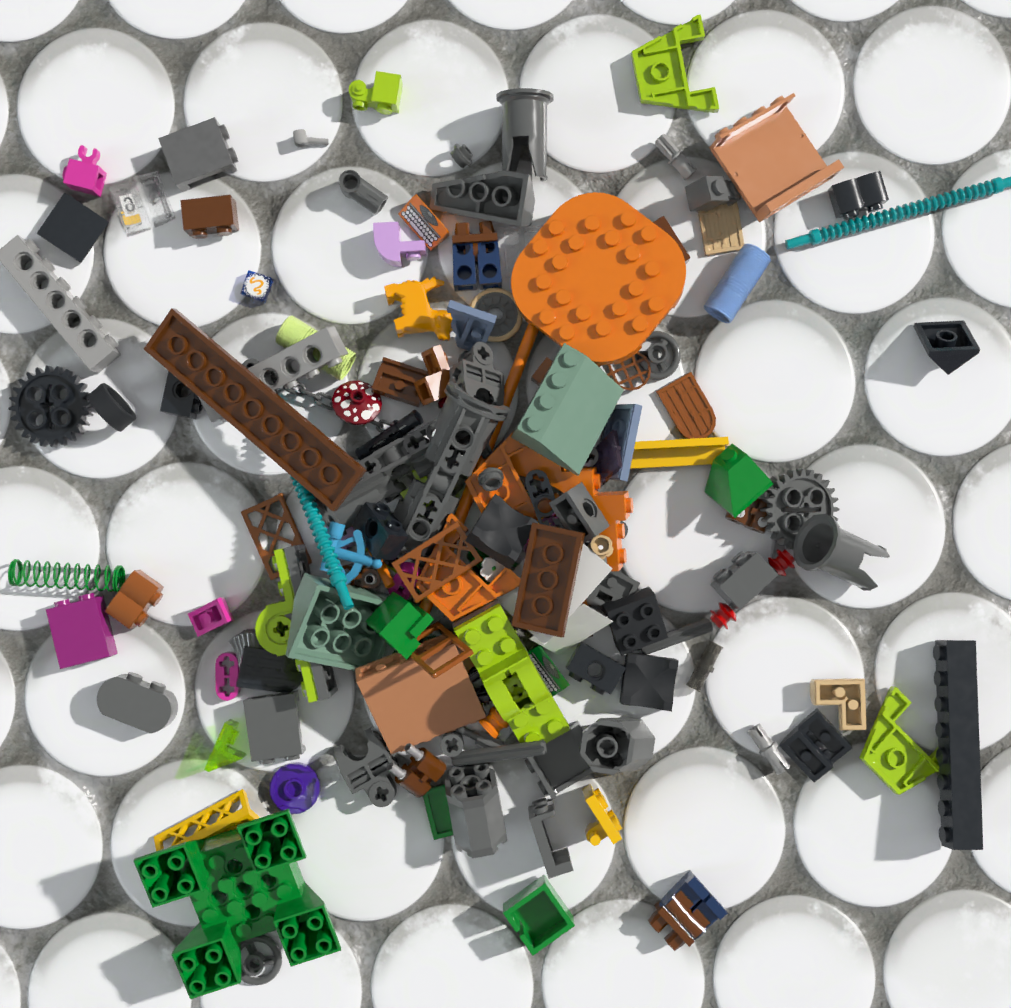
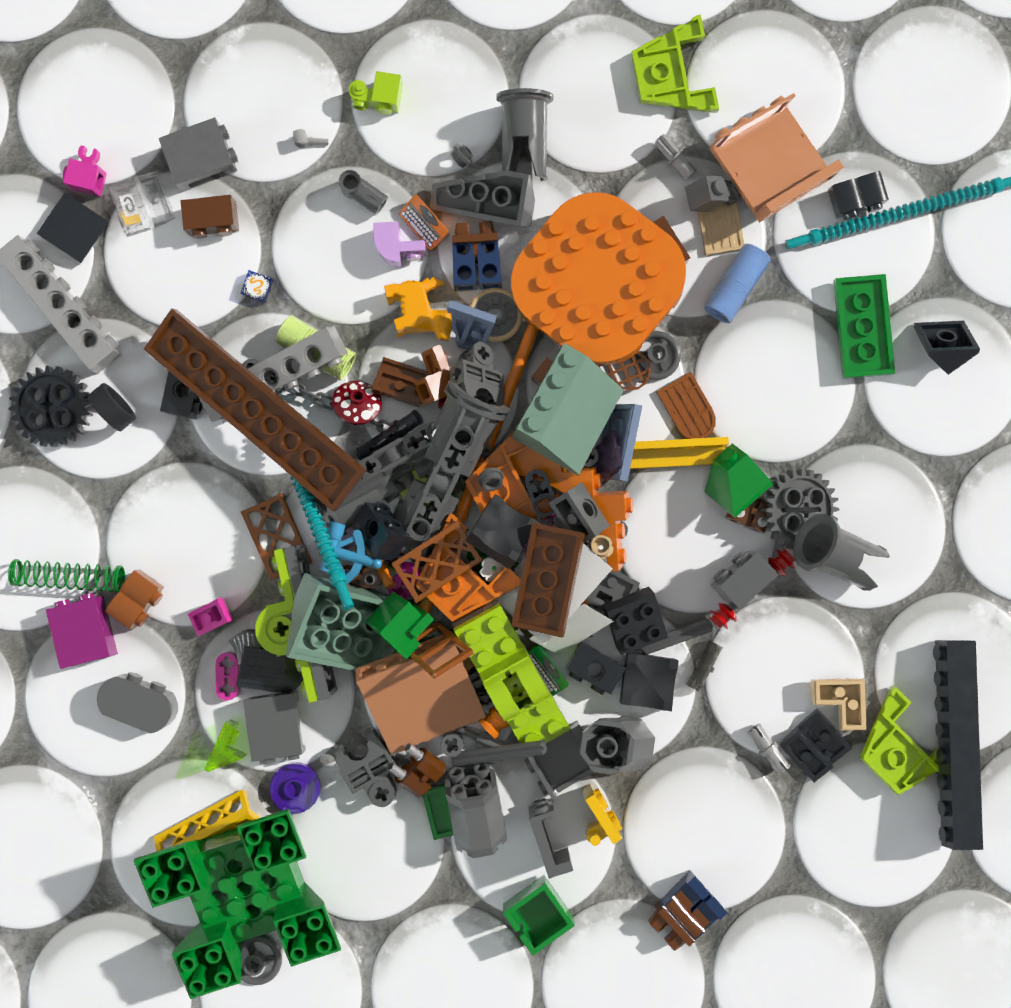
none -> green plate [833,274,895,379]

